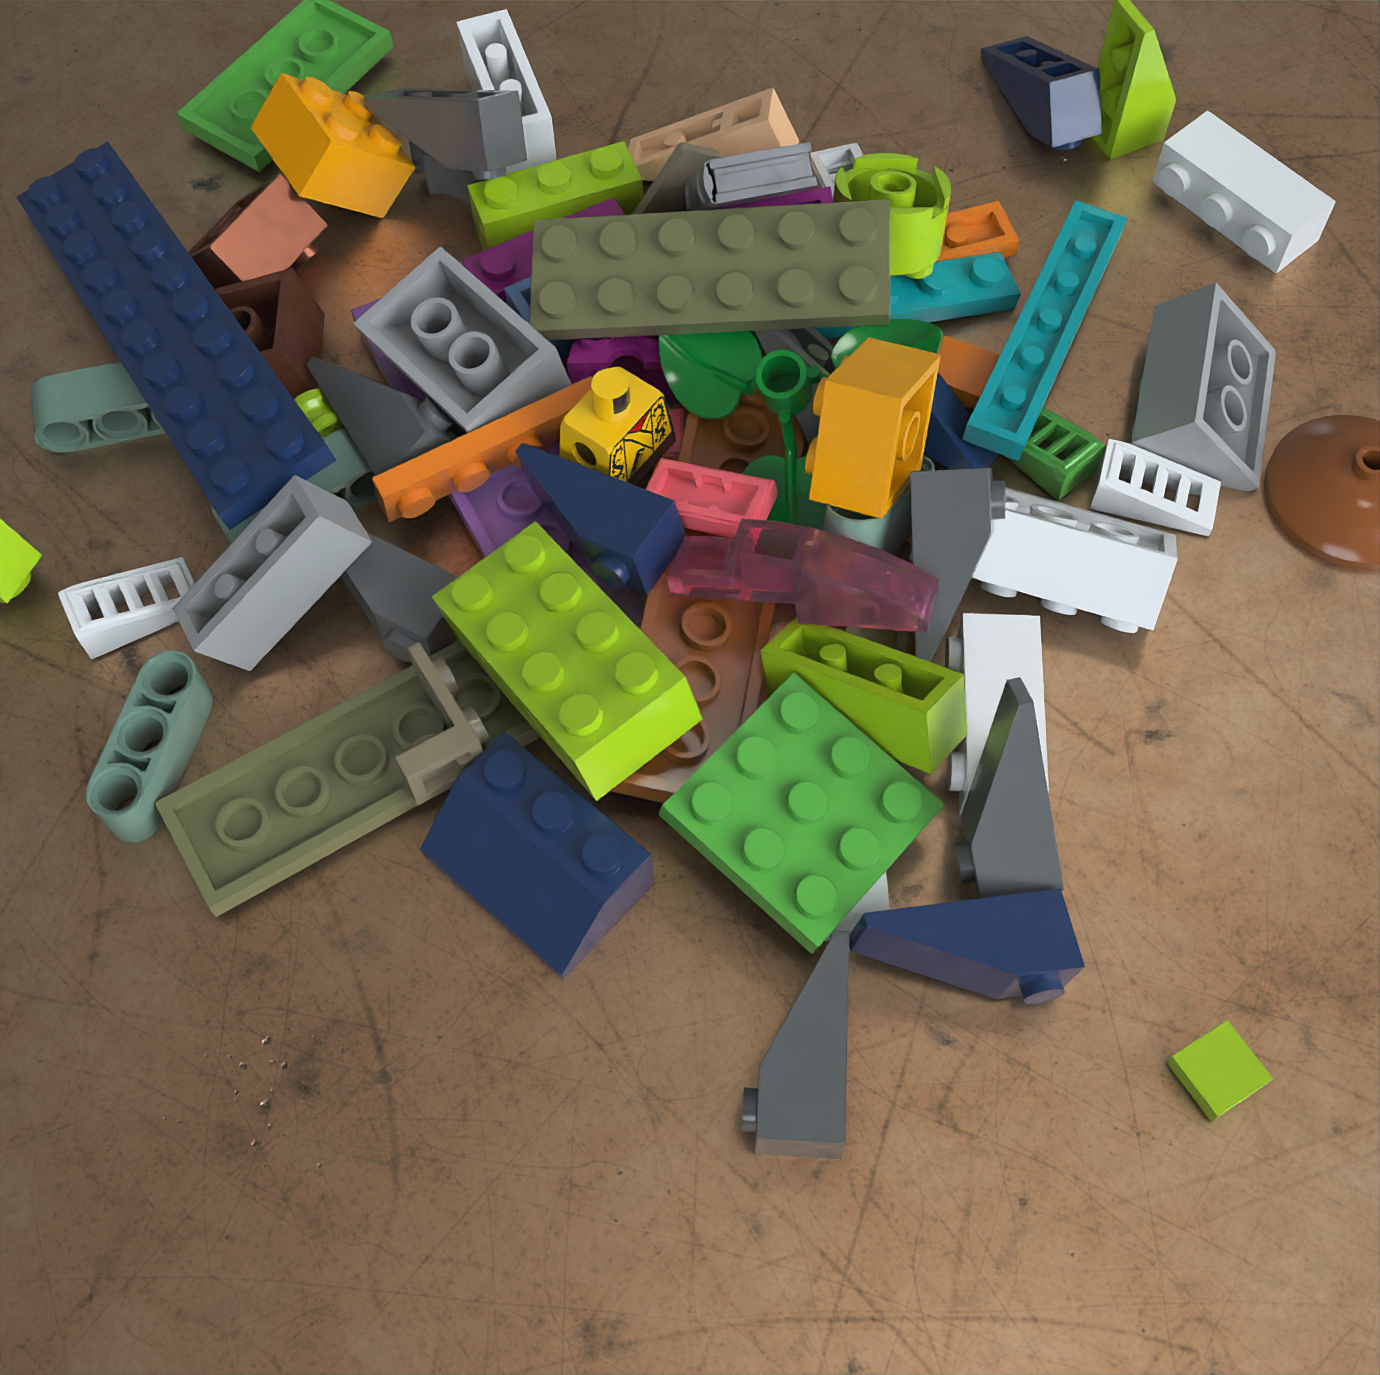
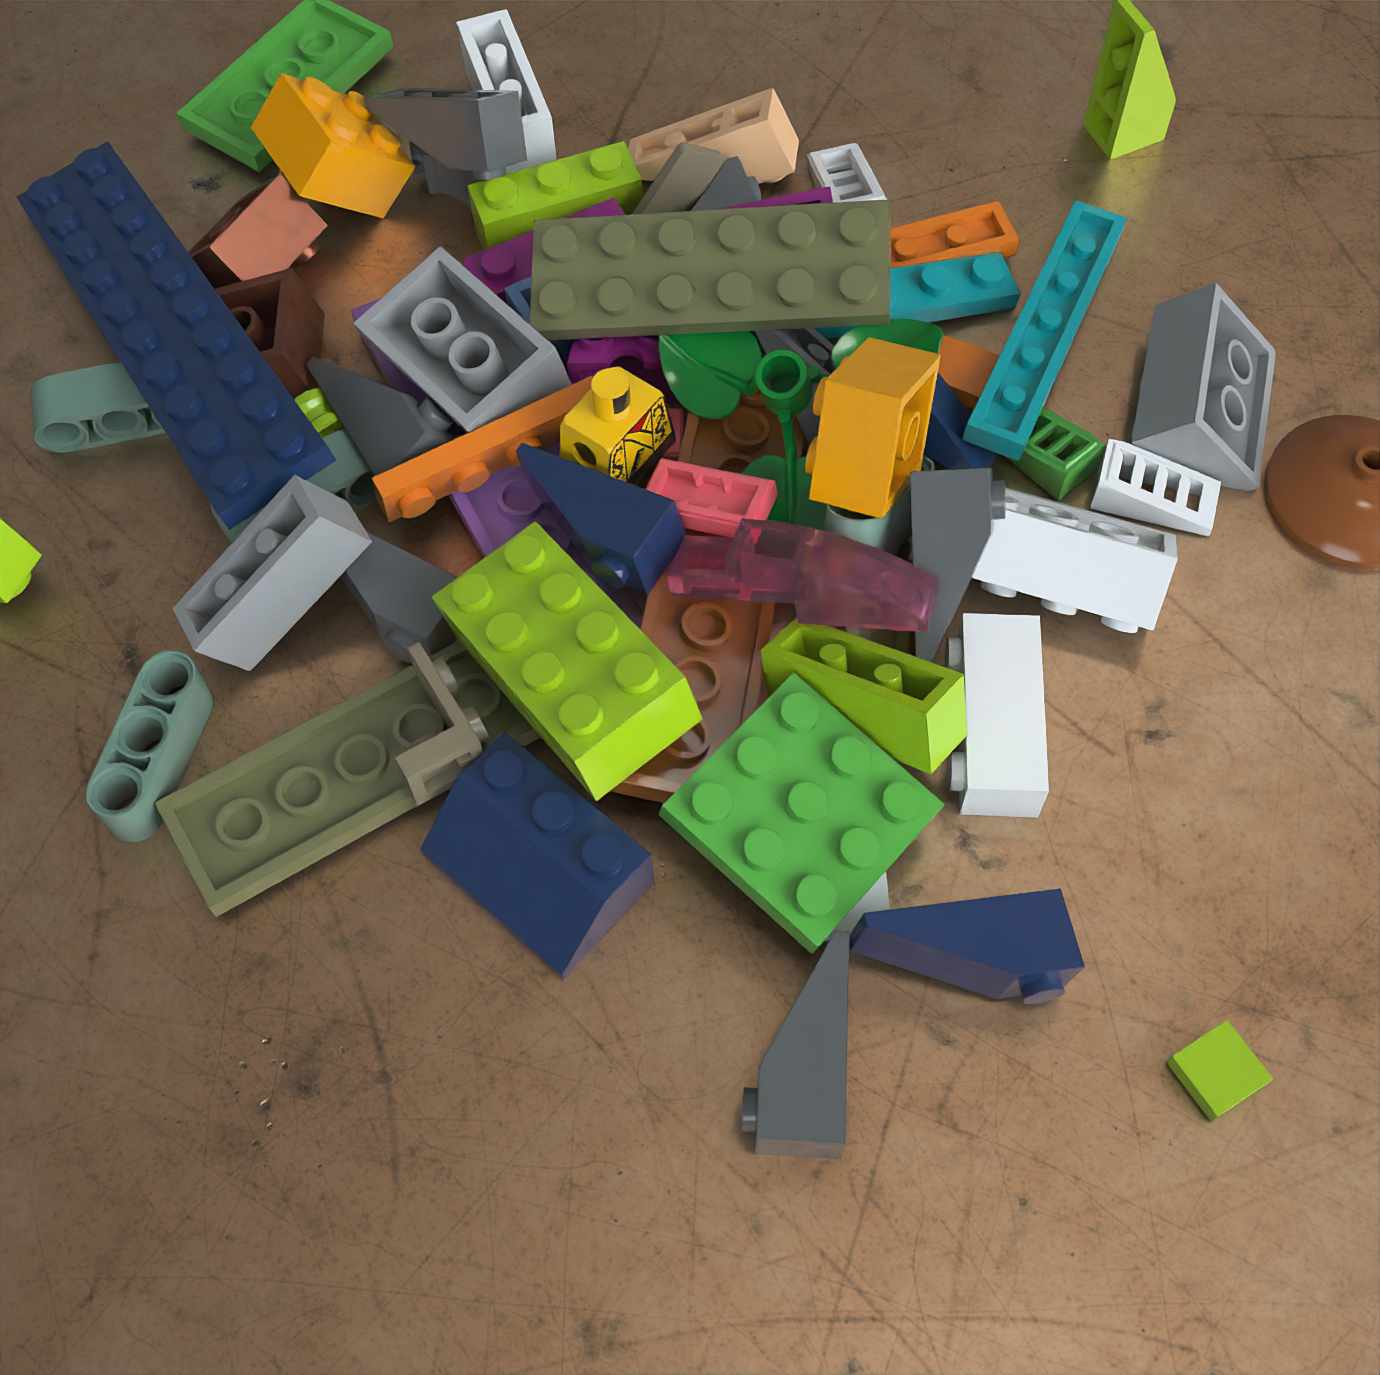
white slope [58,557,195,659] -> none
flat silver piece [684,142,817,211] -> none
lime brick [833,153,951,279] -> none
dark grey slope [953,677,1064,898] -> none
dark blue slope [981,36,1102,150] -> none
white brick [1152,110,1336,274] -> none

